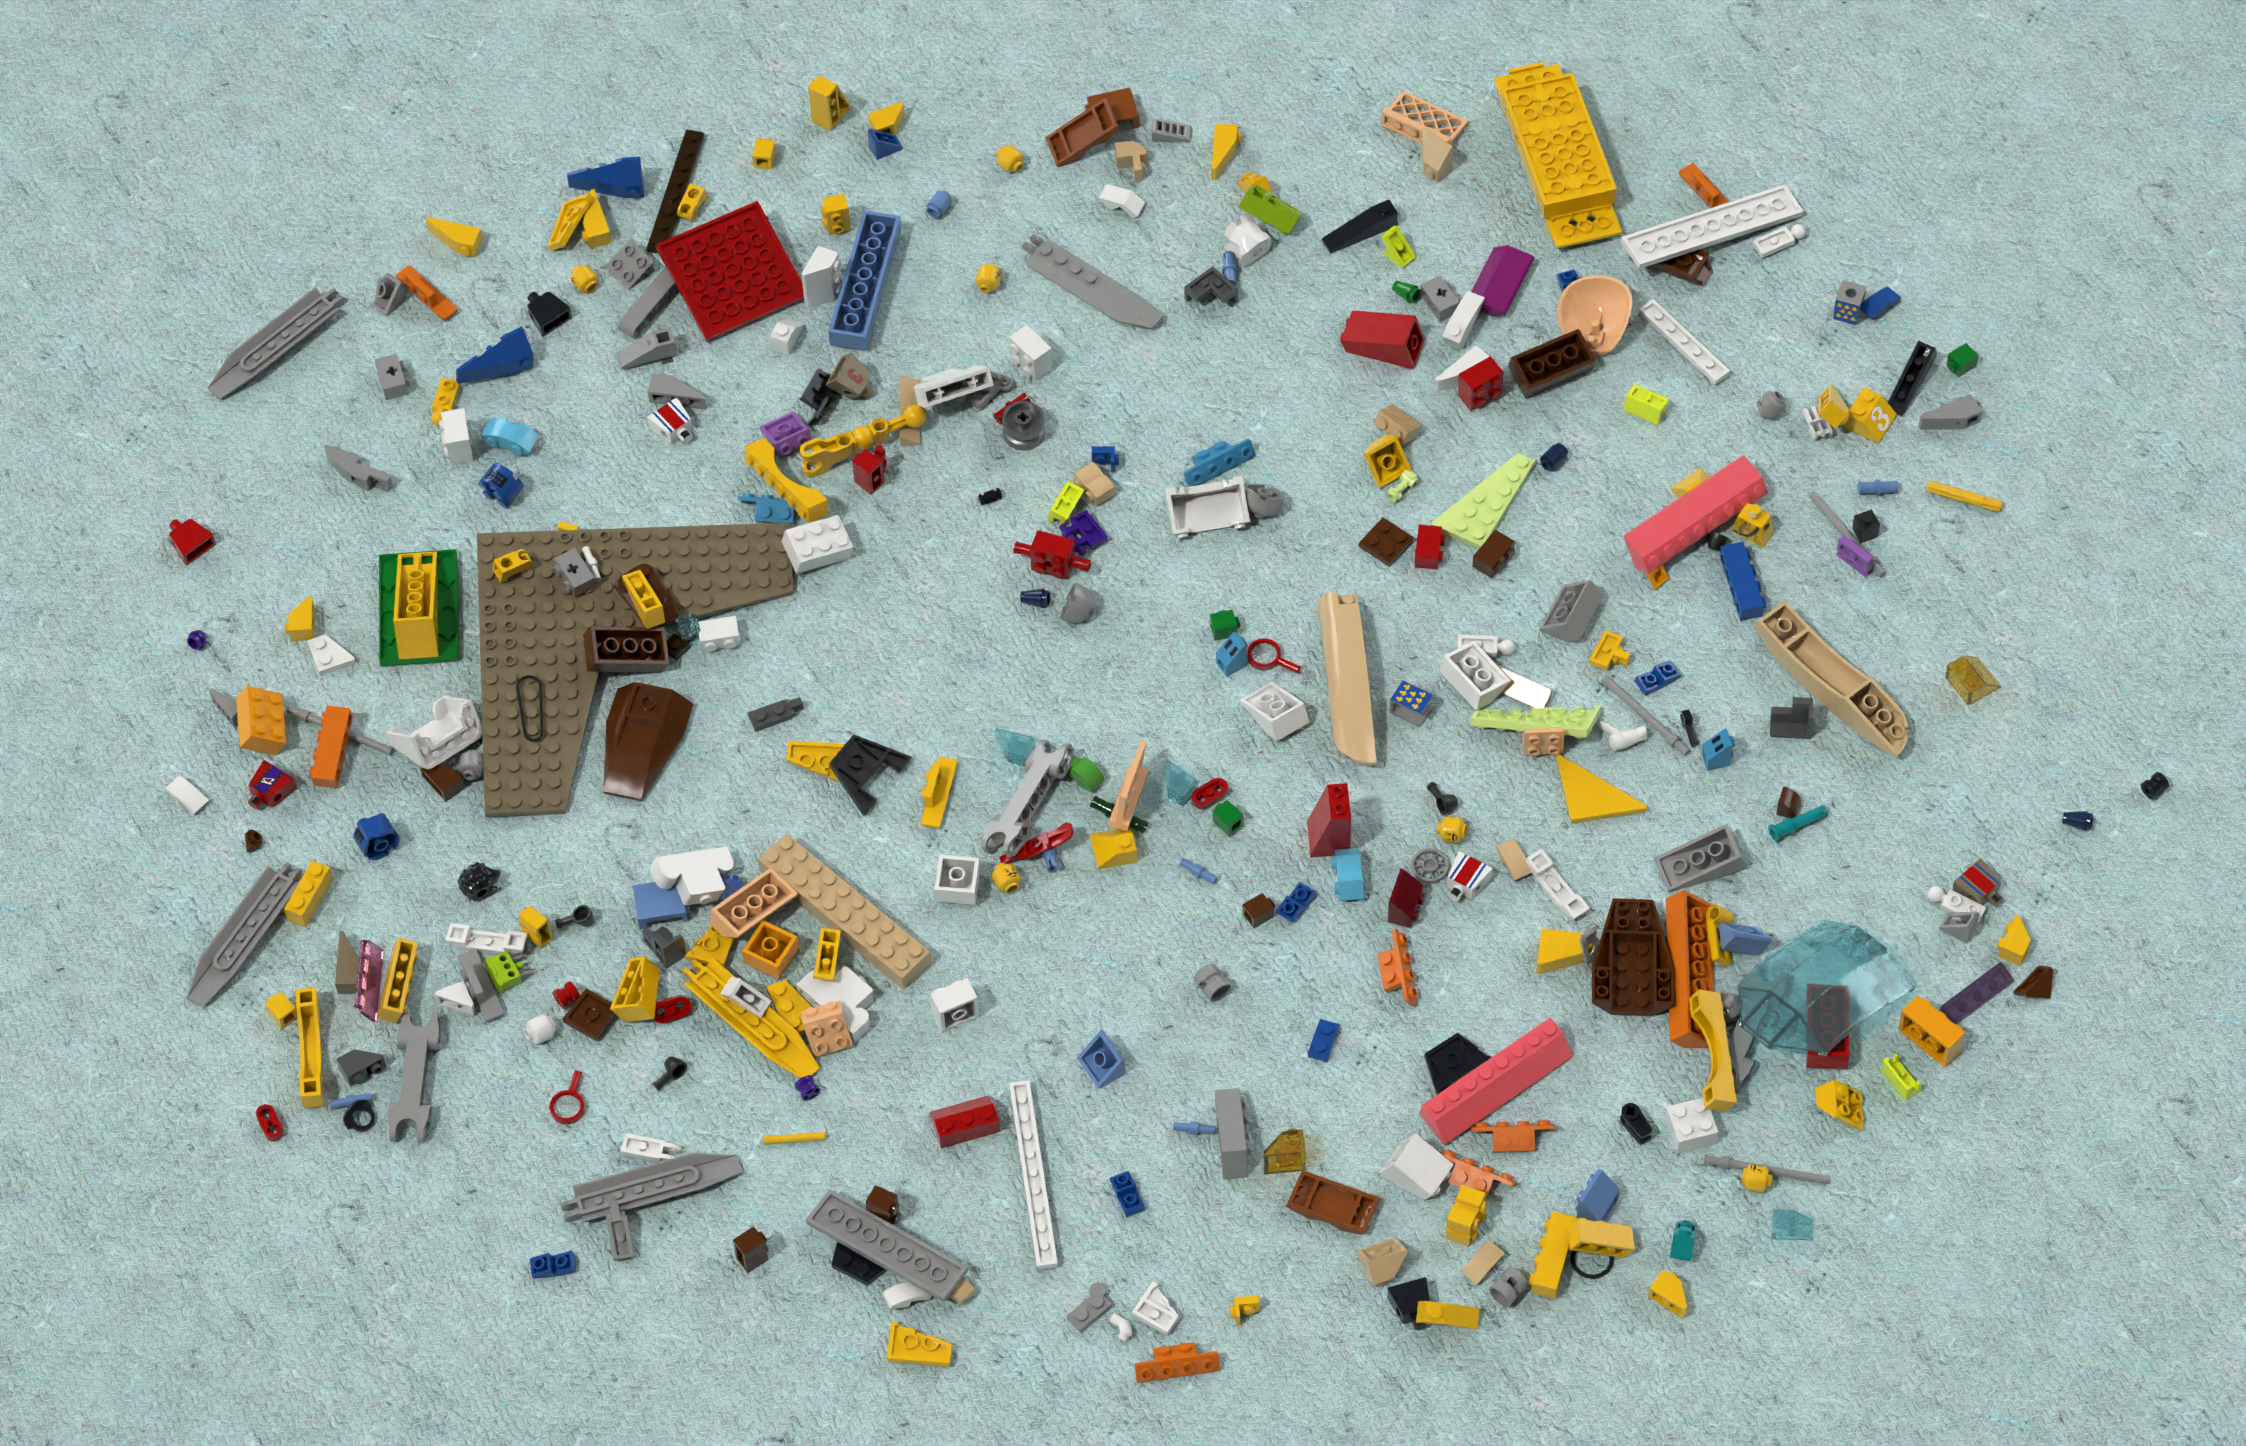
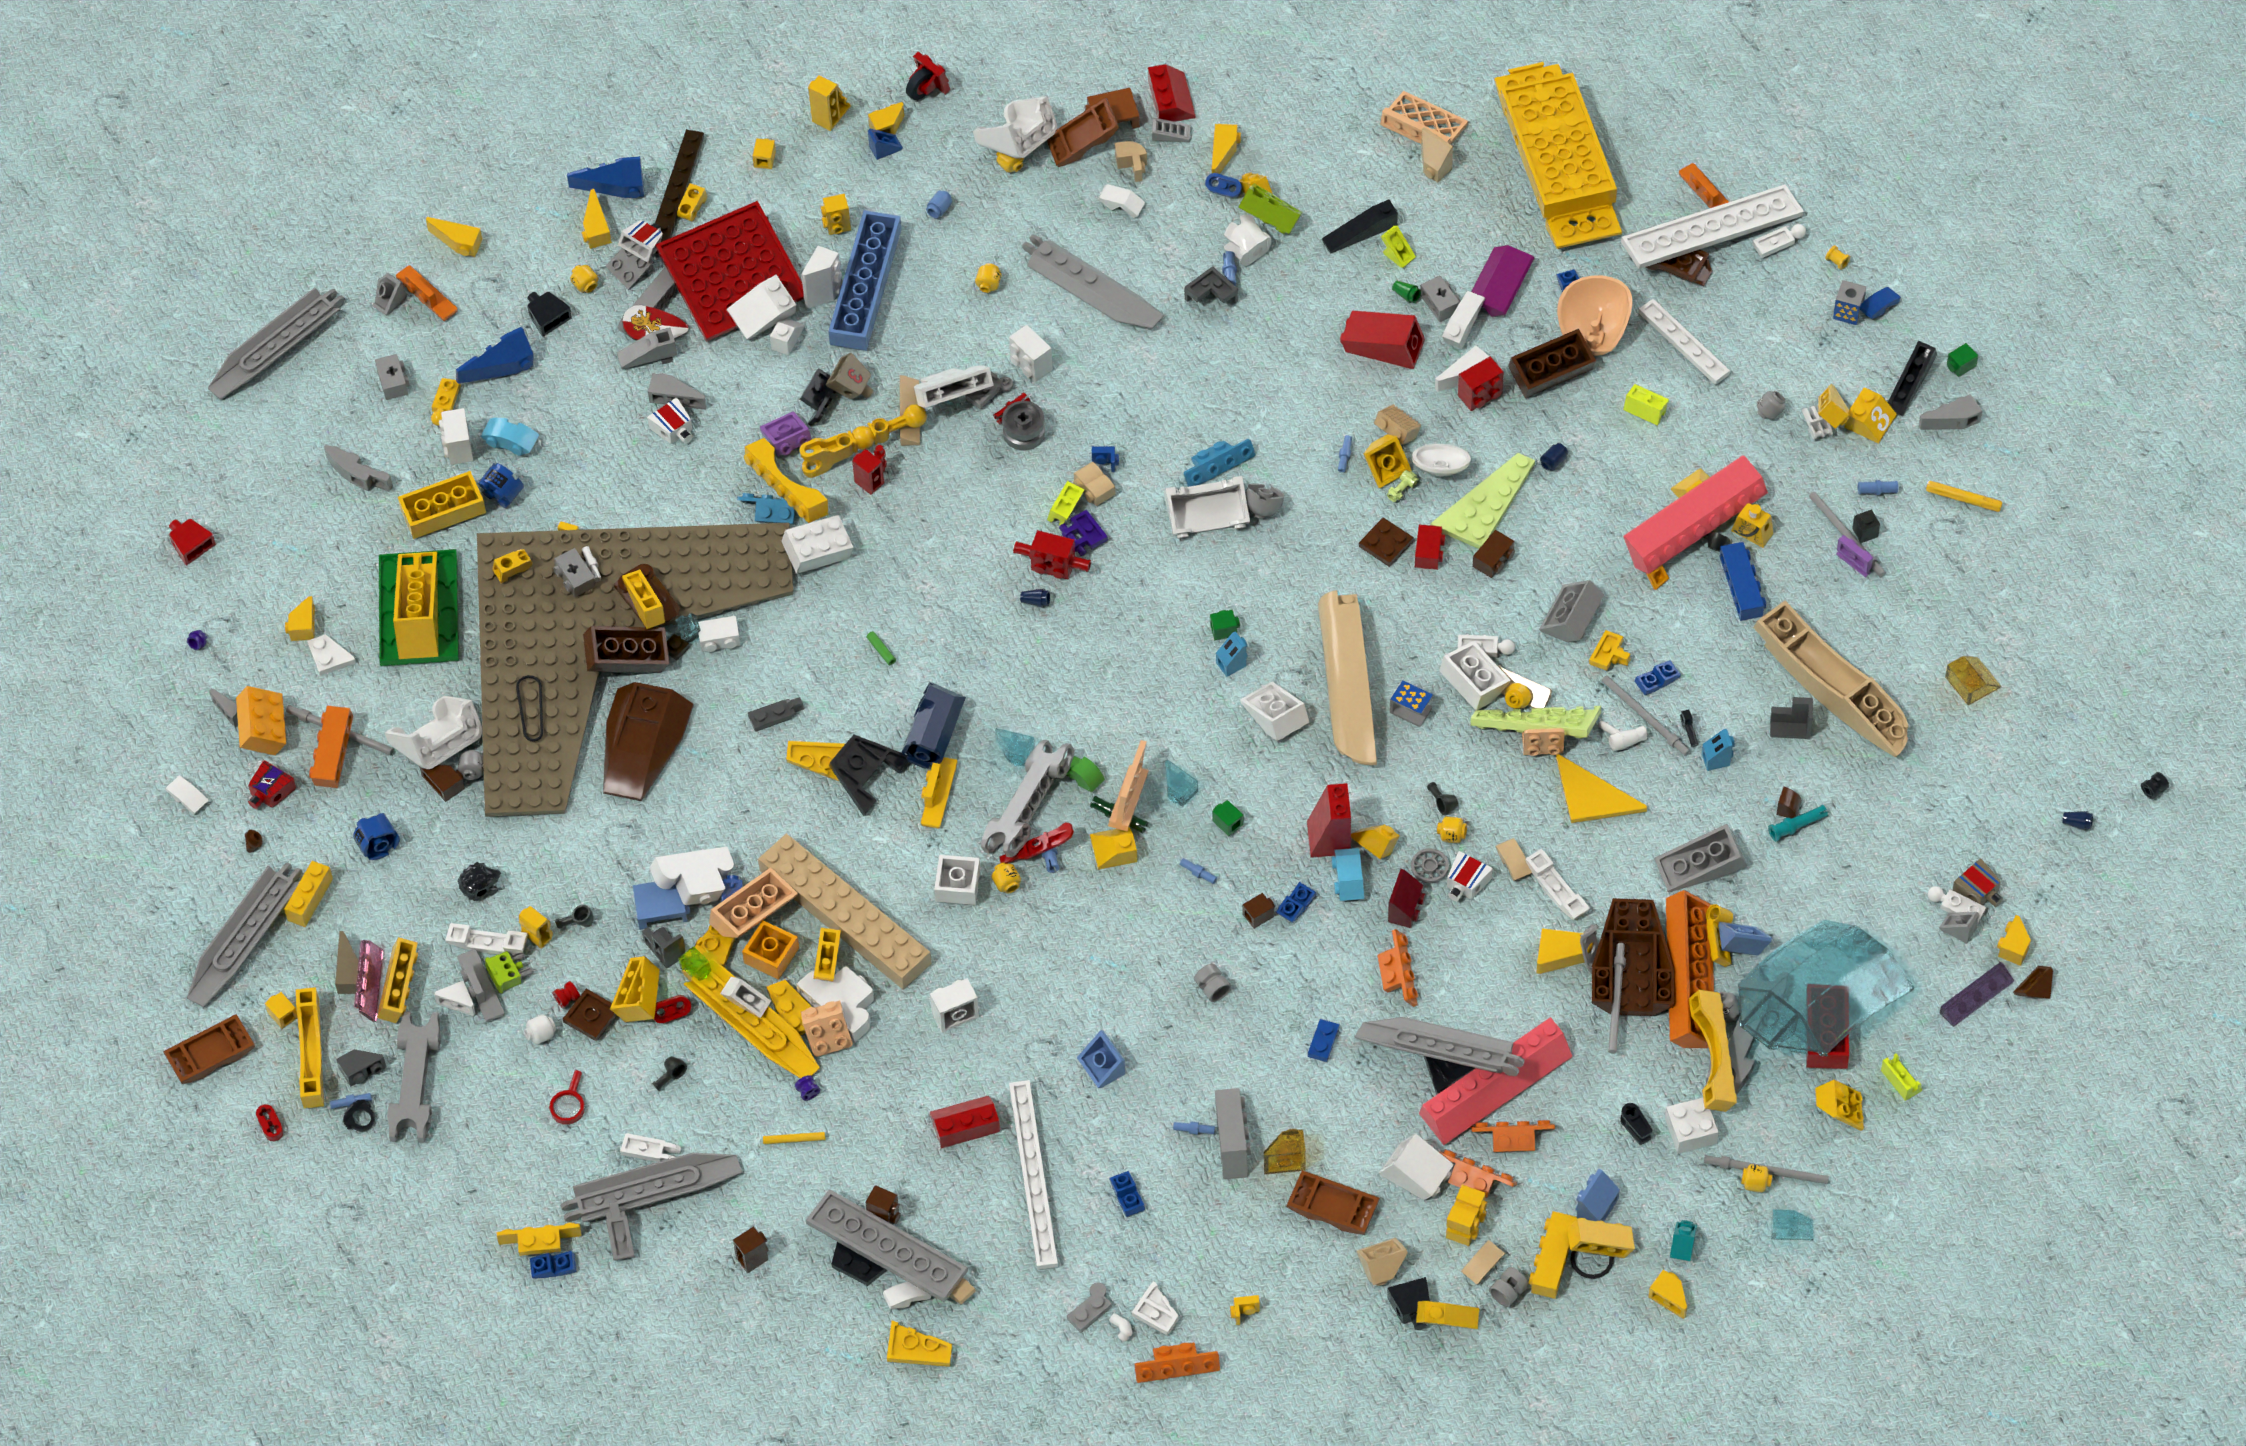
yellow wing [547,193,593,251] -> none
black piece [978,488,1002,505] -> none
light grey cylinder [1061,583,1096,623] -> none
red plate [1192,778,1228,809] -> none
piece [1247,638,1301,673] -> none
light orange brick [1898,995,1965,1067] -> none
none -> dark orange slope [163,1014,255,1084]
none -> yellow brick [398,471,486,539]
none -> yellow bracket [497,1223,582,1256]
none -> white torso [618,220,663,263]
none -> shield [622,305,689,341]
none -> clear neon green brick [678,946,711,981]
none -> white slope [727,275,796,340]
none -> bright green piece [866,631,896,666]
none -> dark blue brick [902,682,966,768]
none -> plate [906,52,950,101]
none -> white windscreen [973,96,1057,159]
none -> red slope [1148,64,1196,122]
none -> blue plate [1205,173,1242,198]
none -> medium blue bar [1338,435,1352,473]
none -> yellow slope [1351,824,1400,859]
none -> light grey hinge [1354,1017,1525,1076]
none -> white dish [1412,444,1471,477]
none -> yellow cone [1505,683,1531,709]
none -> light grey bar [1608,943,1626,1054]
none -> yellow bush [1825,245,1851,270]

